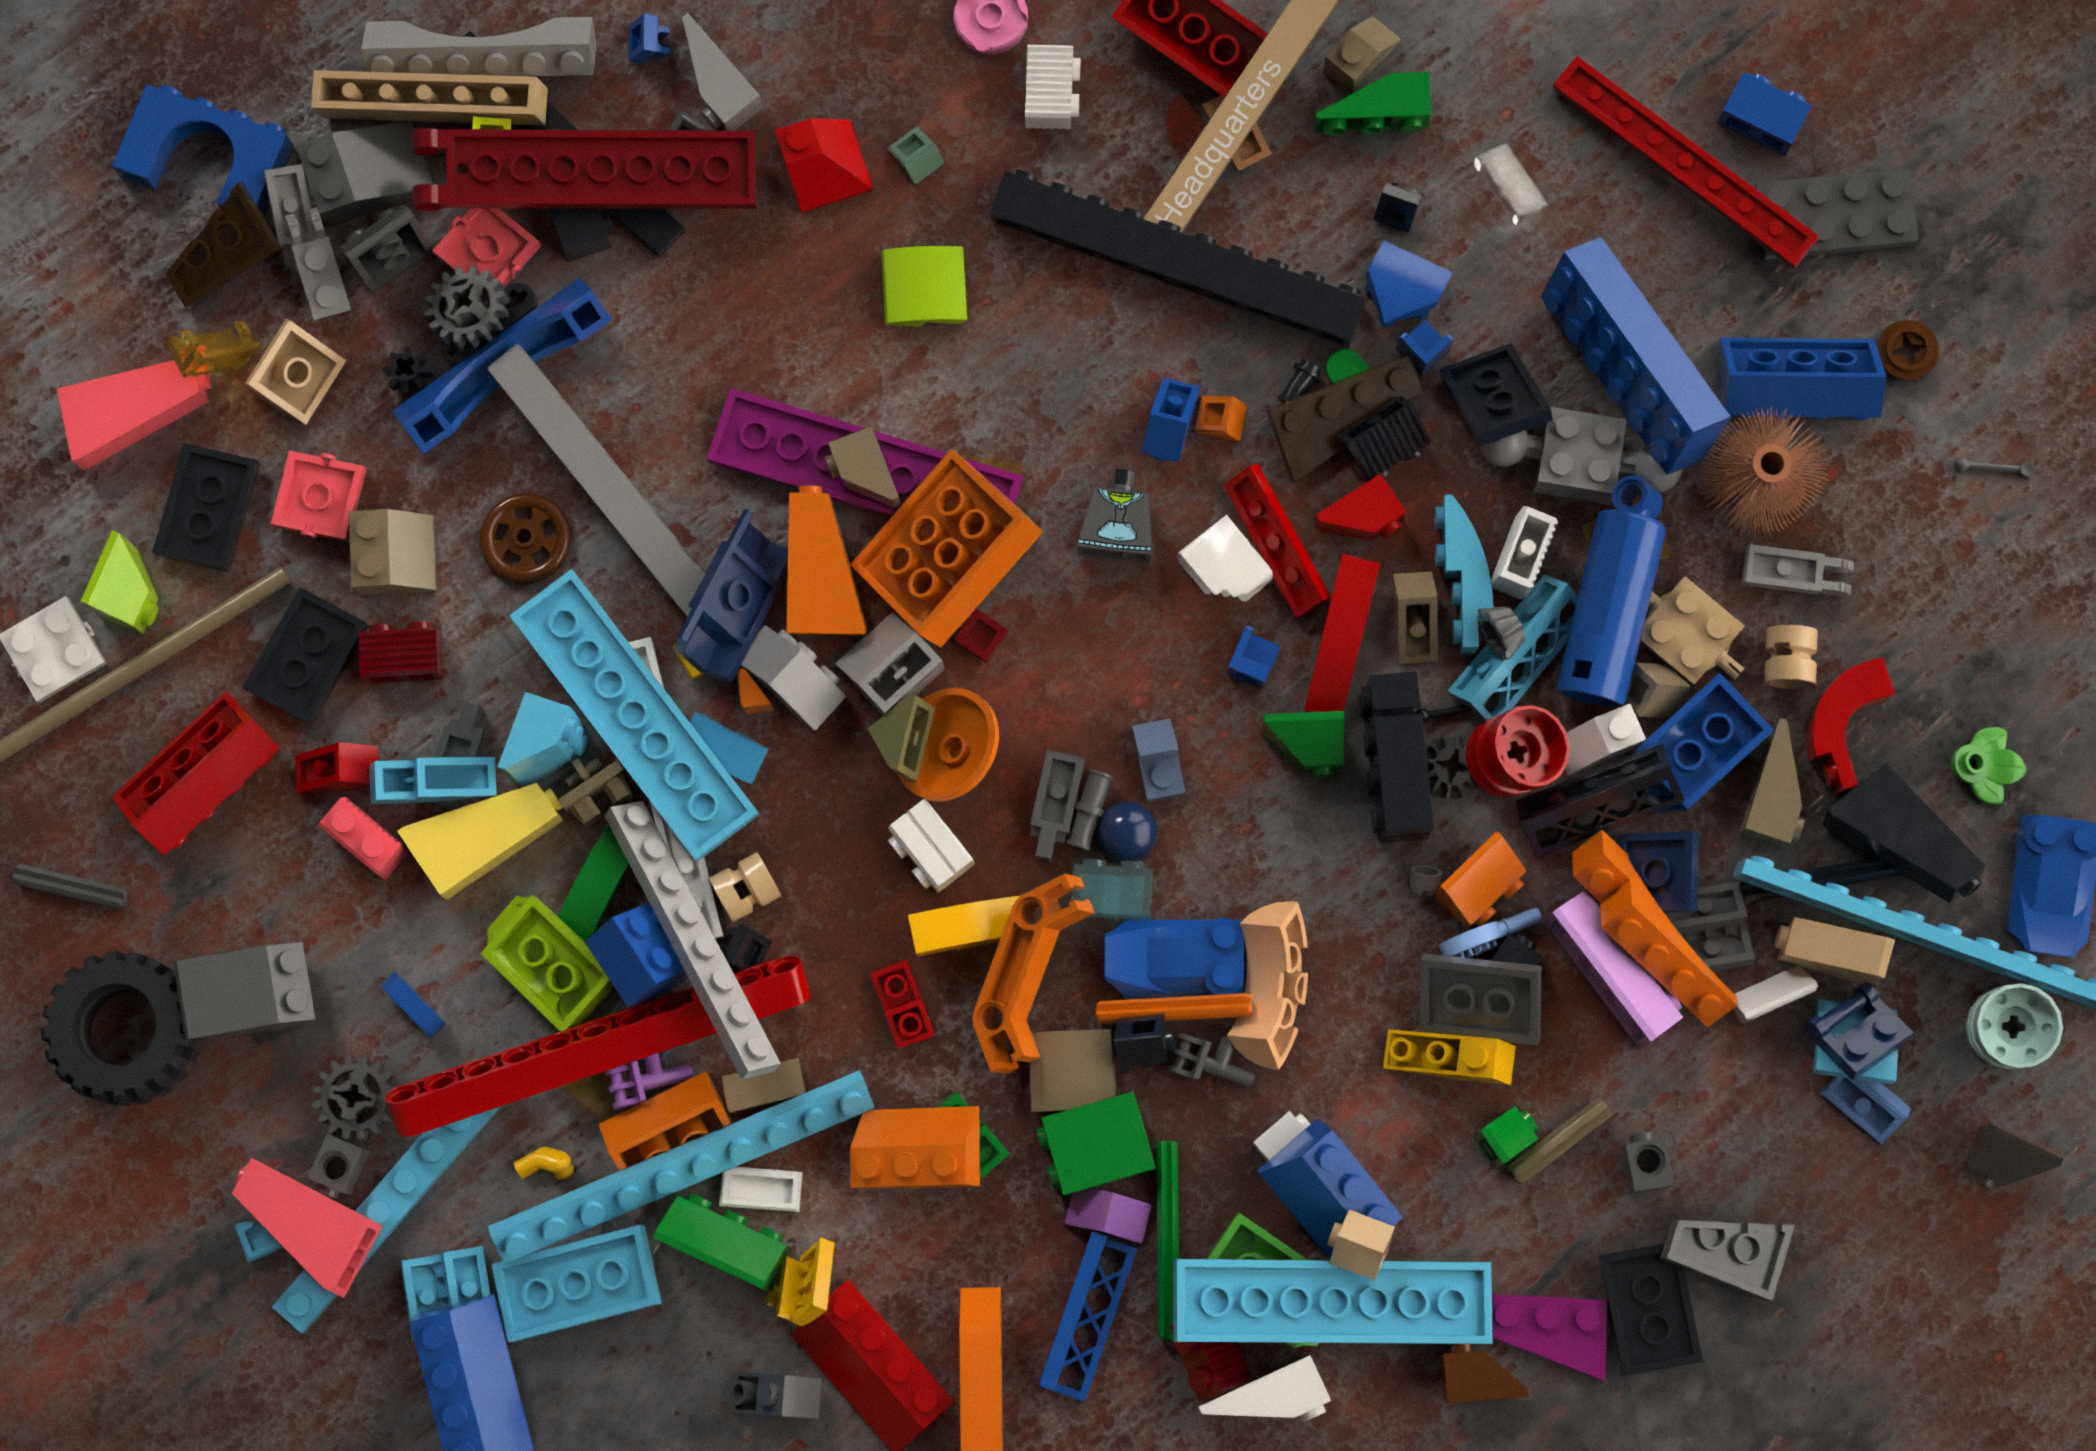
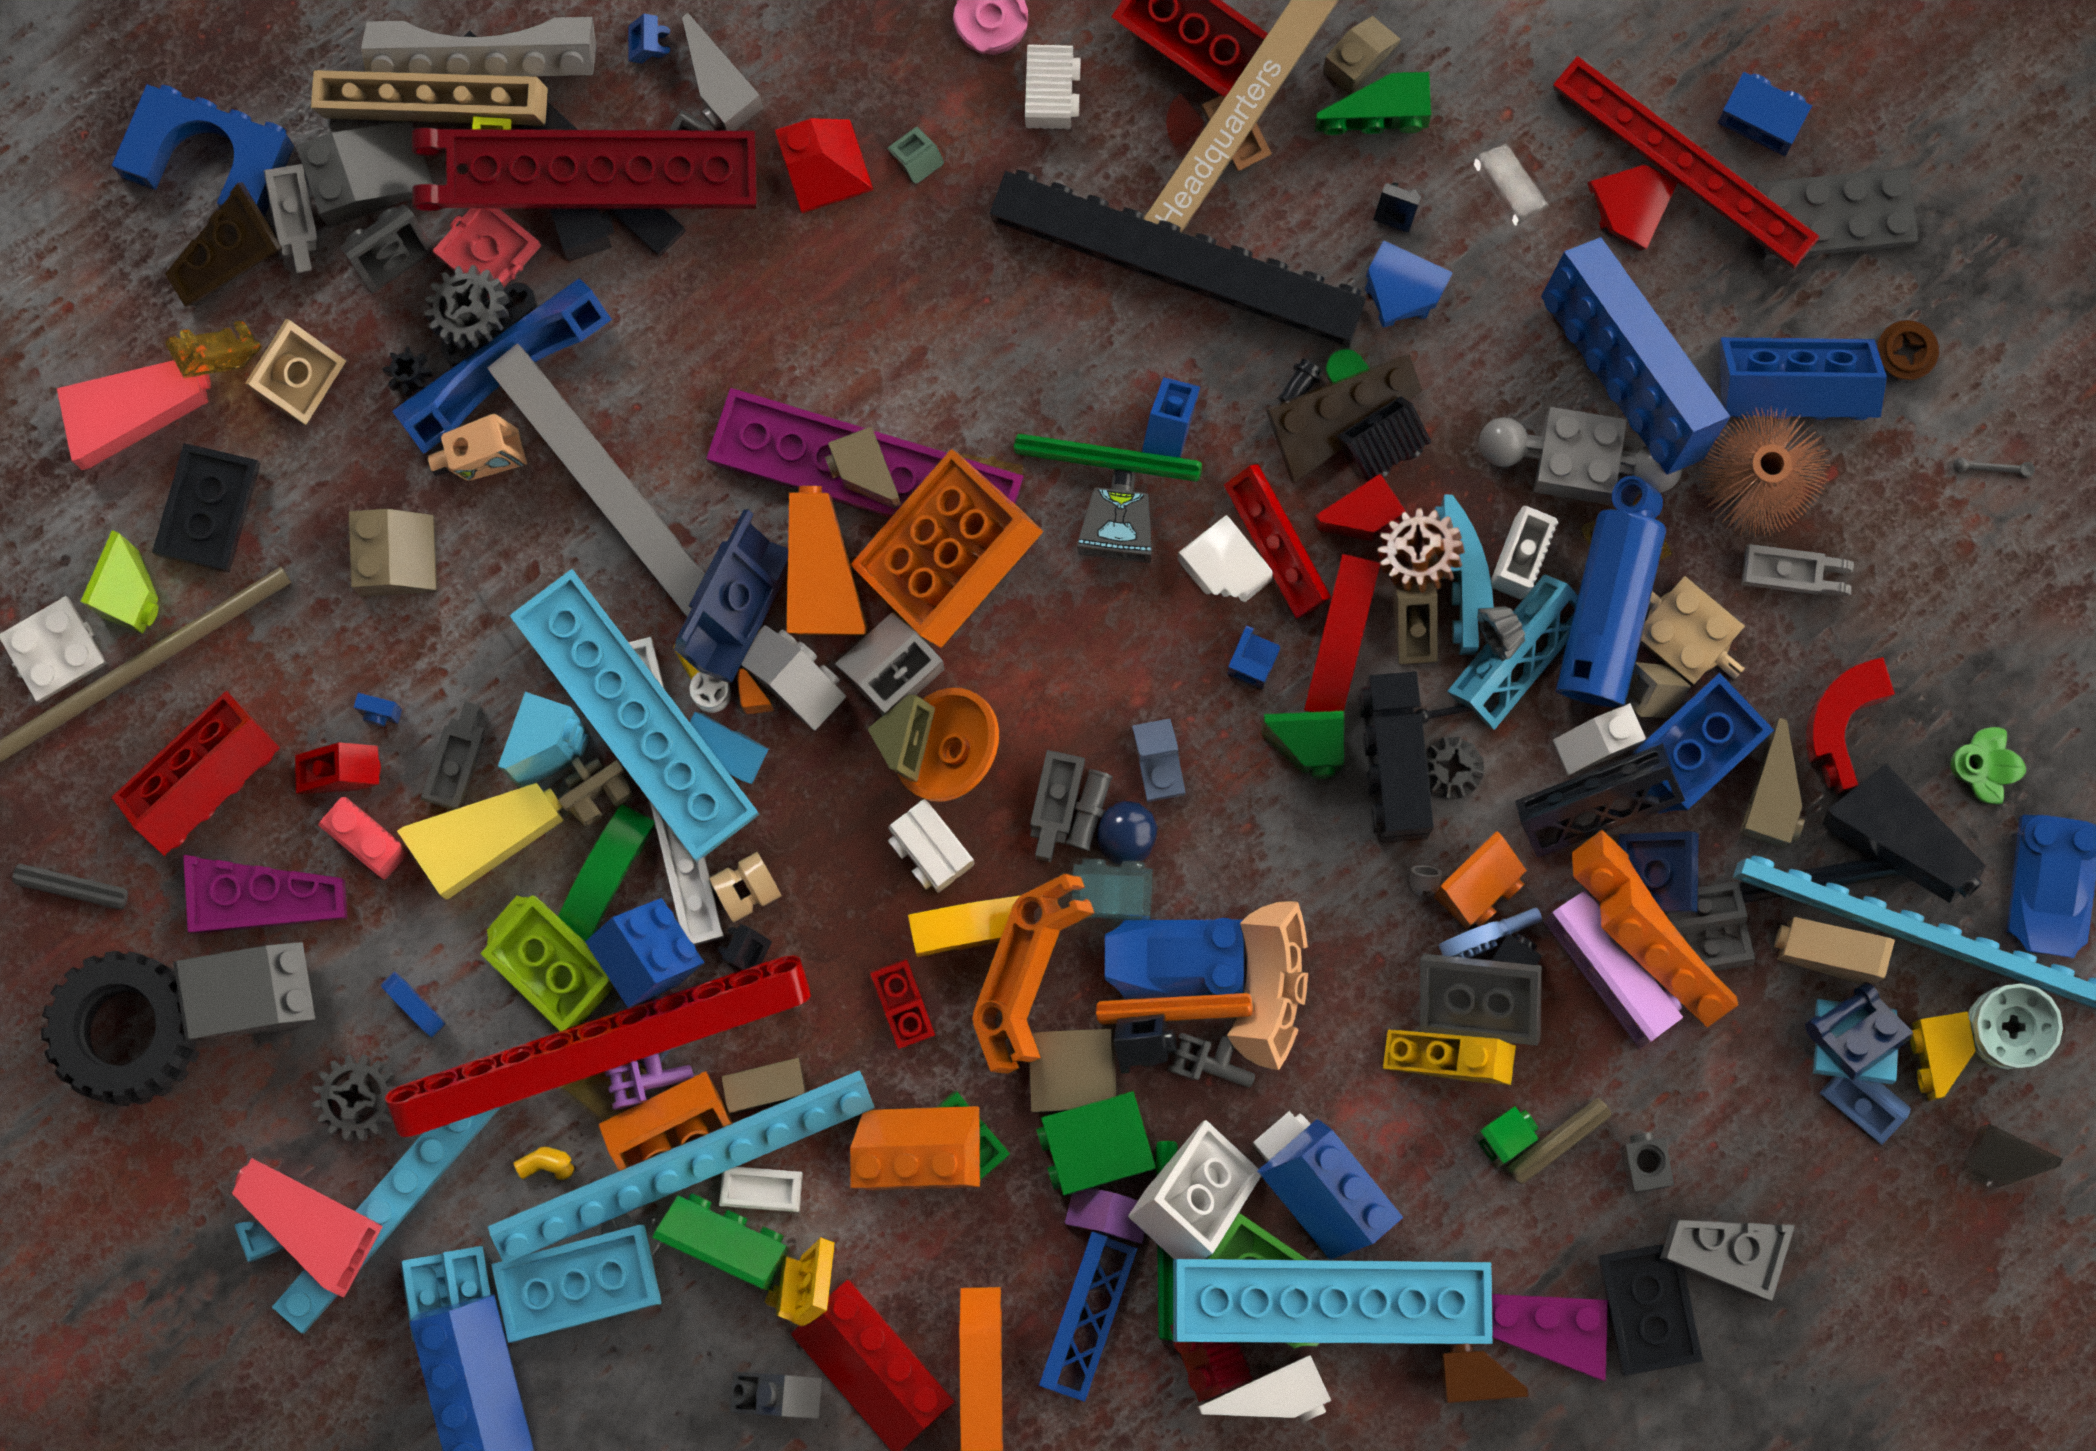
black plate [242,587,370,726] -> none
coral plate [271,451,367,543] -> none
light grey hinge [285,207,351,321] -> none
dark grey brick [307,1134,371,1199] -> none
dark red brick [358,621,443,684] -> none
medium azure slope [369,757,497,804] -> none
reddish brown plate [480,493,571,583] -> none
light grey plate [605,801,781,1080] -> none
lime slope [881,246,967,327] -> none
dark red plate [954,608,1009,664] -> none
orange slope [1194,396,1247,441] -> none
tan brick [1327,1210,1395,1281] -> none
blue panel [1396,320,1454,376] -> none
black plate [1439,343,1553,447] -> none
red wheel [1465,705,1570,798] -> none
white slope [1733,966,1818,1024] -> none
tan wheel [1764,625,1818,689] -> none
none -> magenta wing [183,855,347,934]
none -> blue plate [353,693,402,727]
none -> light nougat torso [428,413,527,481]
none -> white wheel [689,672,731,713]
none -> green axle [1014,434,1202,482]
none -> white slope [1128,1120,1261,1259]
none -> gear [1378,508,1465,593]
none -> red slope [1587,164,1678,251]
none -> yellow slope [1910,1012,1976,1101]

